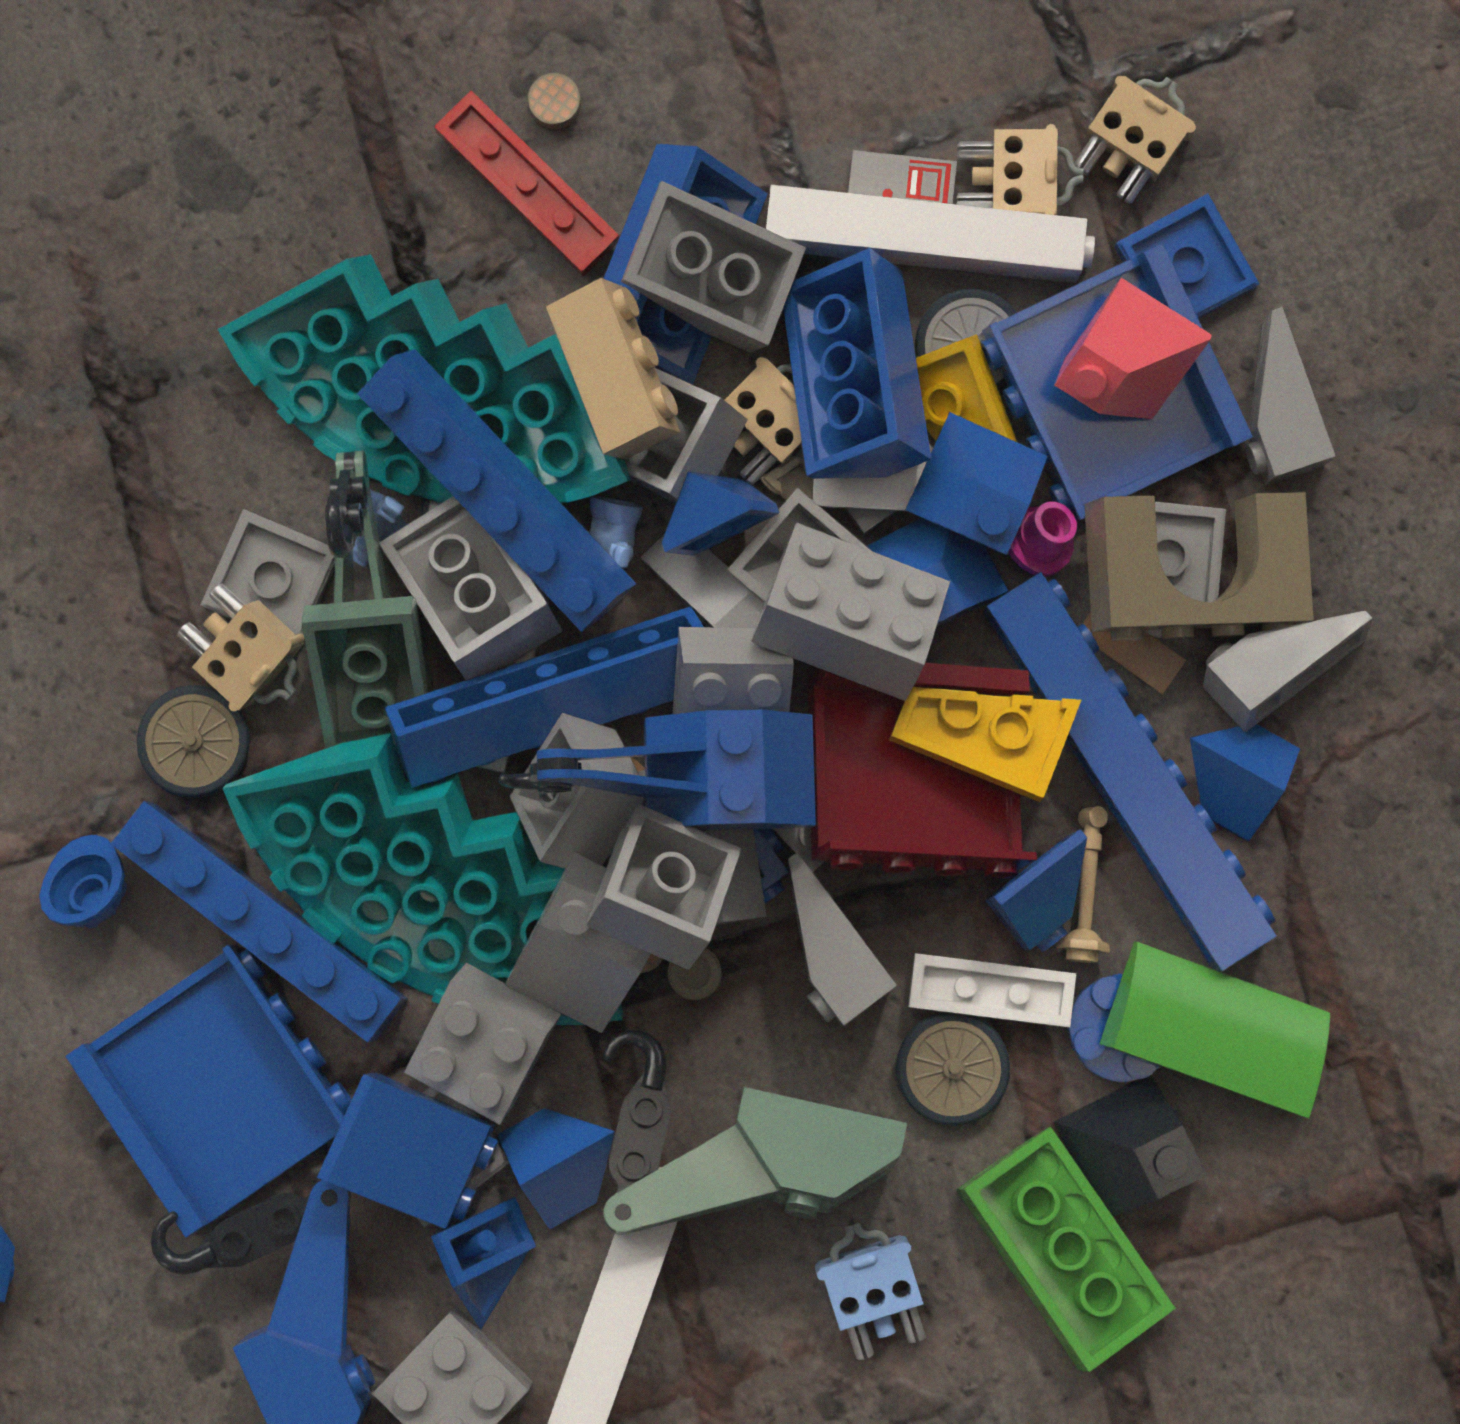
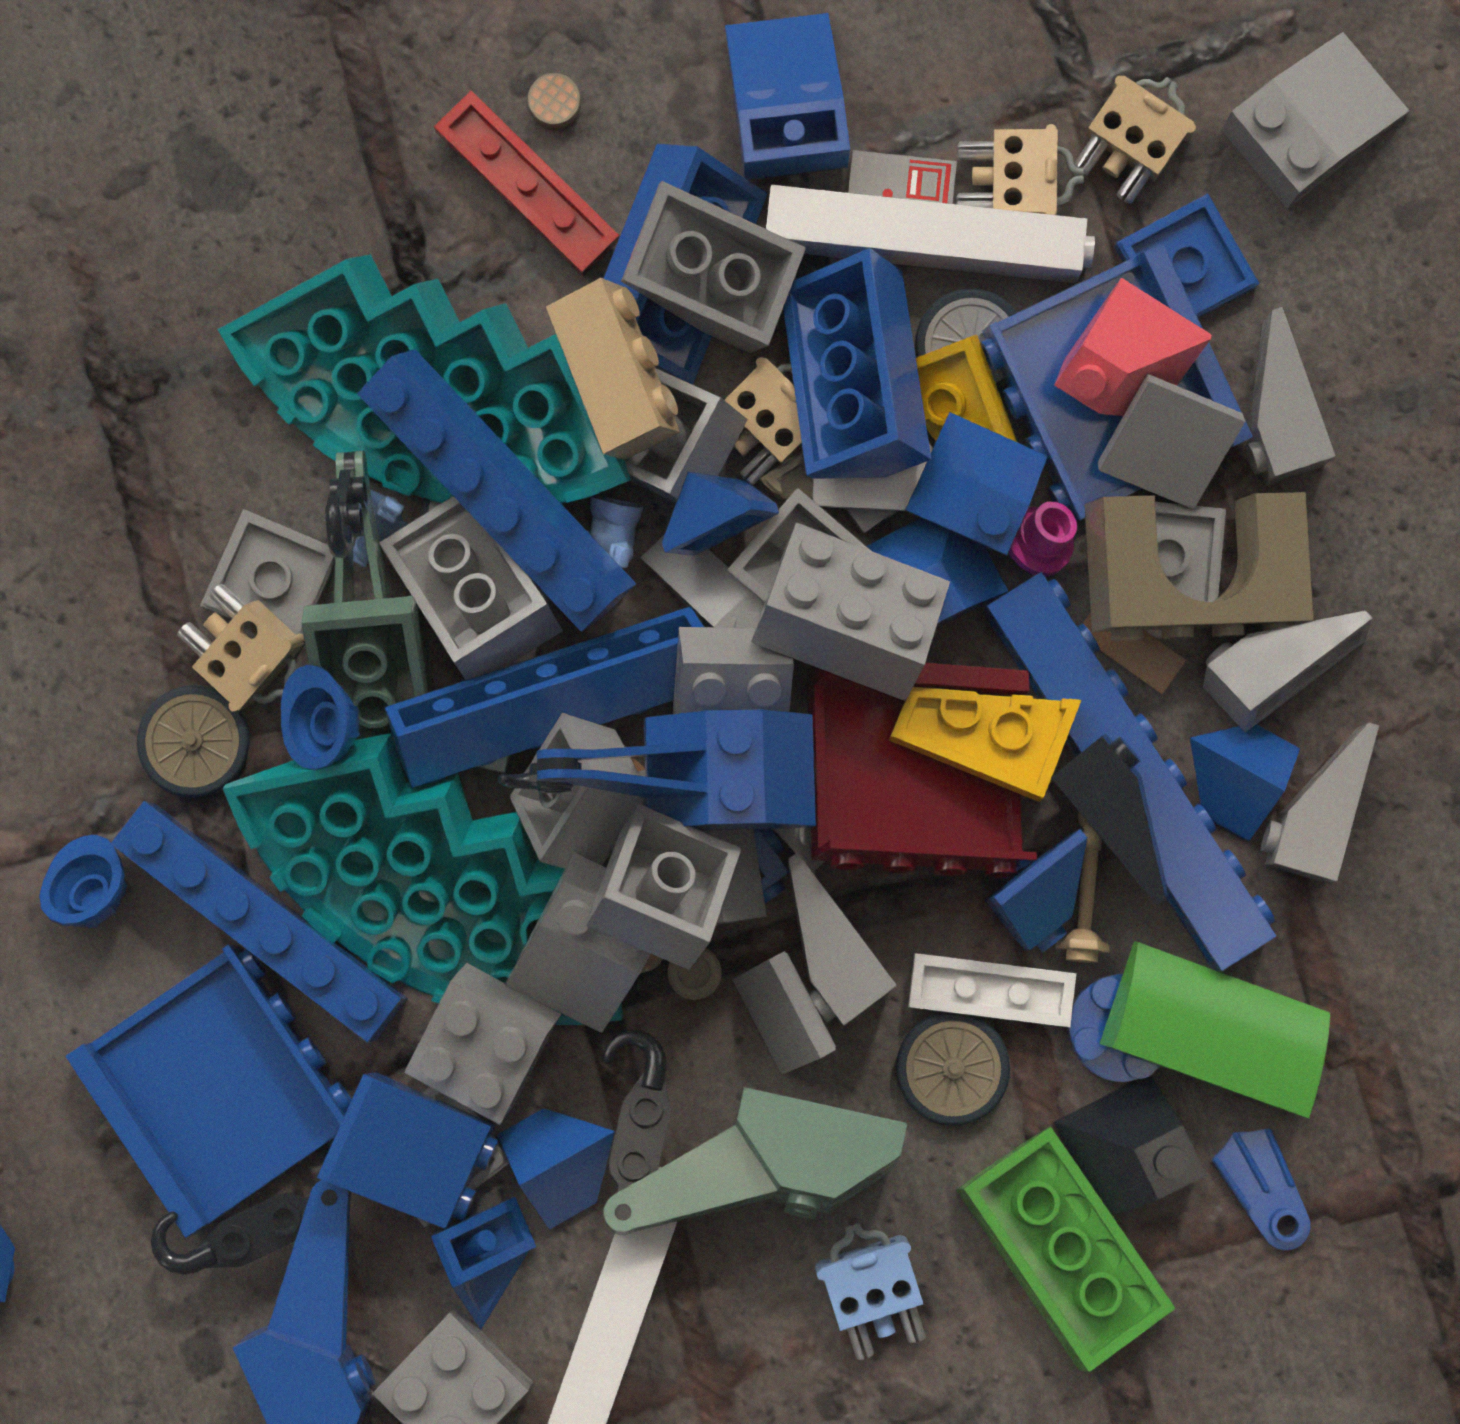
none -> blue piece [281,665,361,770]
none -> blue slope [725,13,850,180]
none -> light grey tile [732,951,836,1075]
none -> black slope [1051,734,1169,905]
none -> light grey tile [1097,374,1245,509]
none -> blue piece [1211,1128,1310,1250]
none -> light grey slope [1221,32,1409,209]
none -> light grey slope [1261,723,1379,883]

